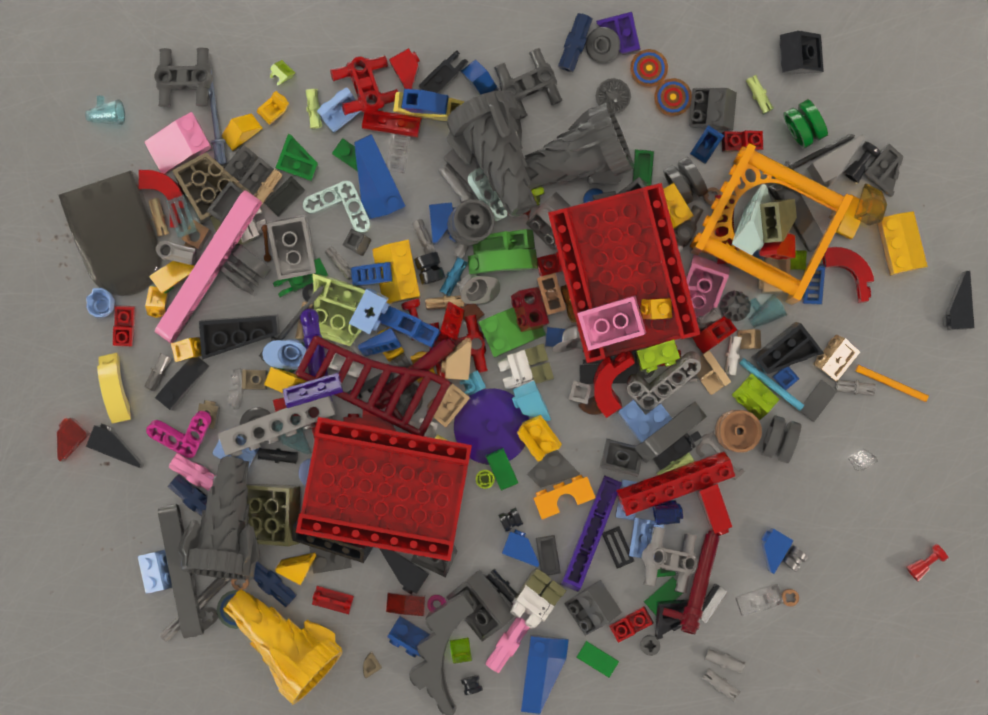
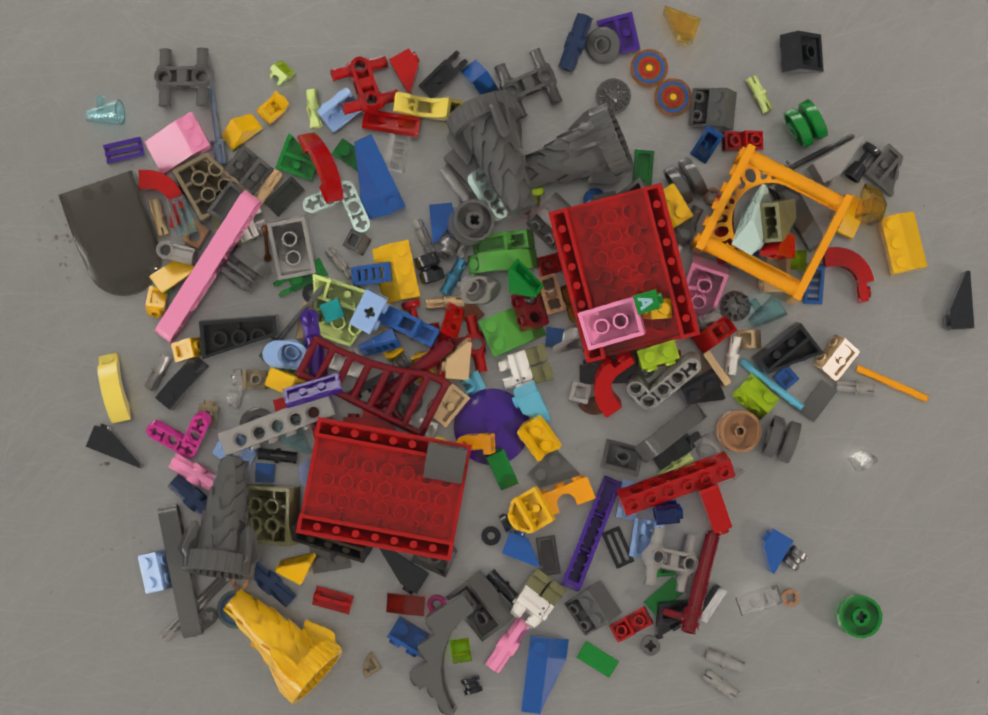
clear red slope [57,417,91,462] -> none
light blue hair [86,288,115,318] -> none
red slope [113,305,135,347] -> none
blue slope [402,89,449,115] -> none
lime wheel [475,470,495,489] -> none
medium blue brick [617,400,672,443] -> none
red piece [906,543,949,582] -> none
none -> dark purple tile [103,137,145,164]
none -> blue tile [255,463,276,483]
none -> red slope [297,132,344,204]
none -> teal tile [319,298,345,323]
none -> dark grey slope [423,442,468,484]
none -> flat silver wheel [436,237,458,260]
none -> light orange leg [457,433,496,455]
none -> black plate [481,526,501,545]
none -> green slope [508,258,544,298]
none -> yellow slope [508,486,556,533]
none -> green brick [633,288,664,315]
none -> clear yellow slope [663,6,701,44]
none -> black wing [679,368,726,404]
none -> green wheel [836,594,883,638]

